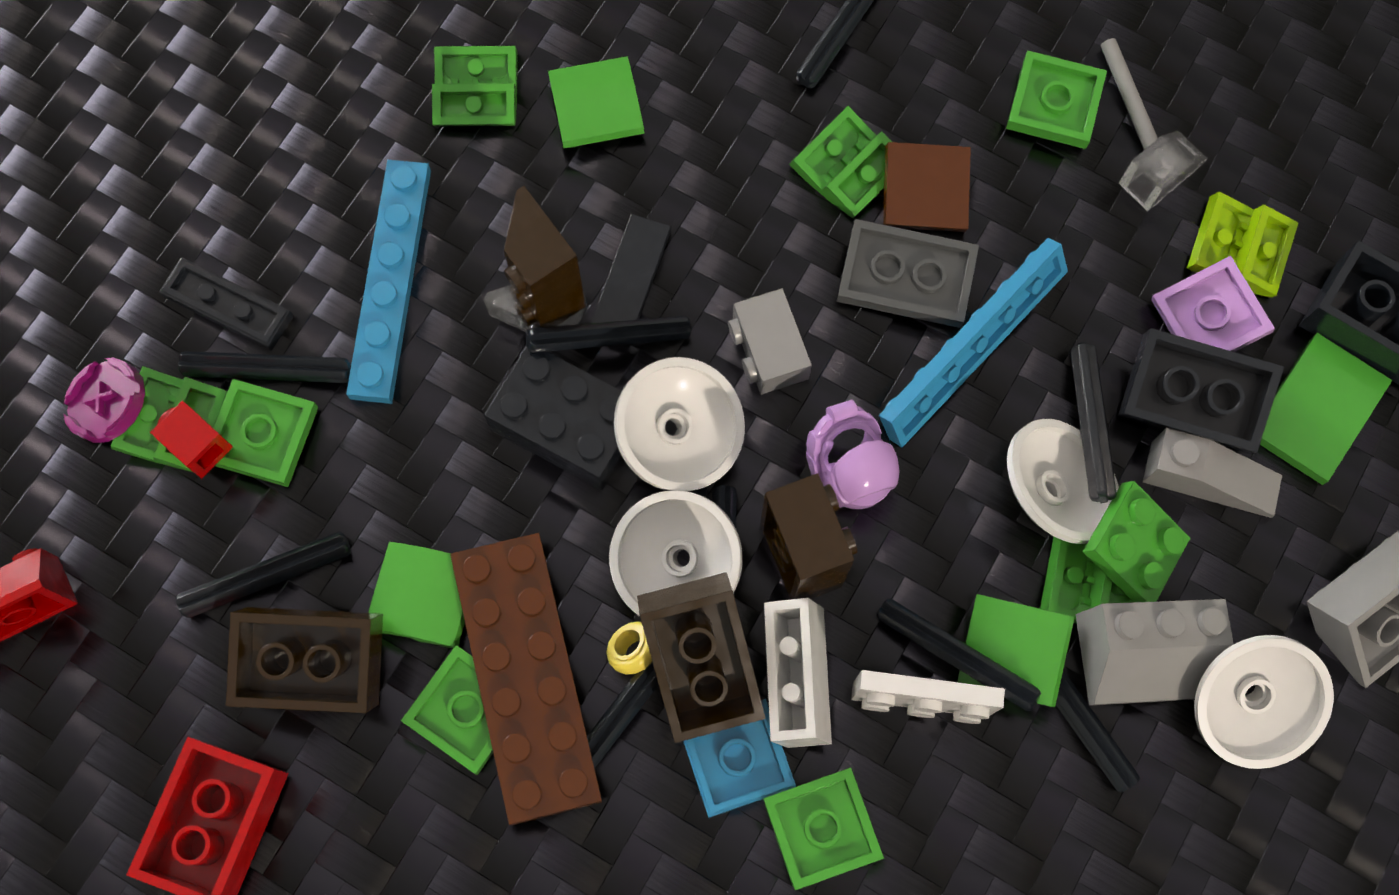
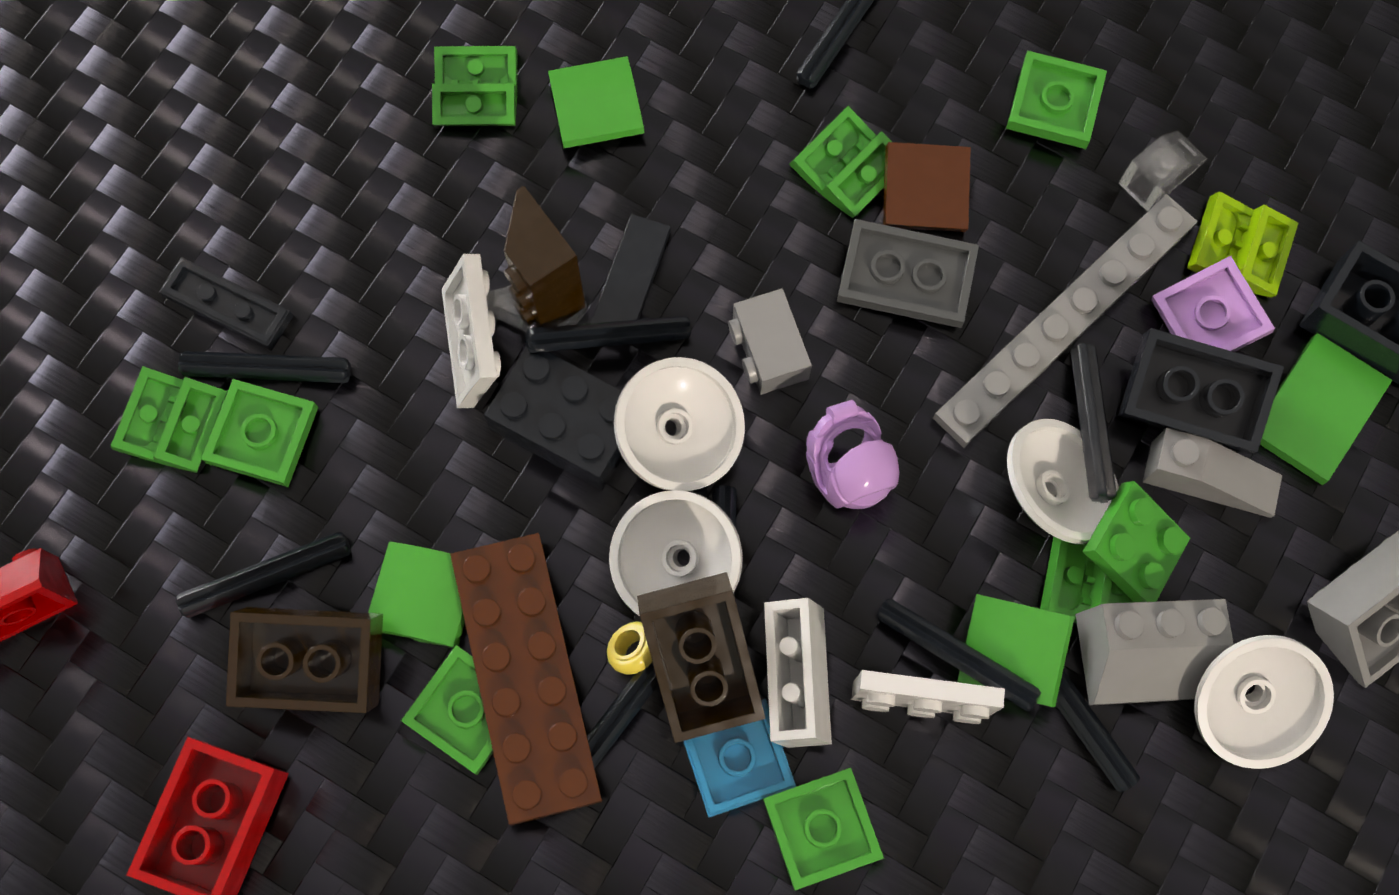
magenta tile [63,357,145,443] -> none
red brick [150,400,233,479] -> none
dark azure plate [346,159,431,404] -> none
dark brown brick [760,473,858,600] -> none
dark azure plate [879,238,1068,447] -> none
light grey bar [1101,38,1161,152] -> none
none -> white plate [441,254,501,408]
none -> light grey plate [933,194,1198,448]

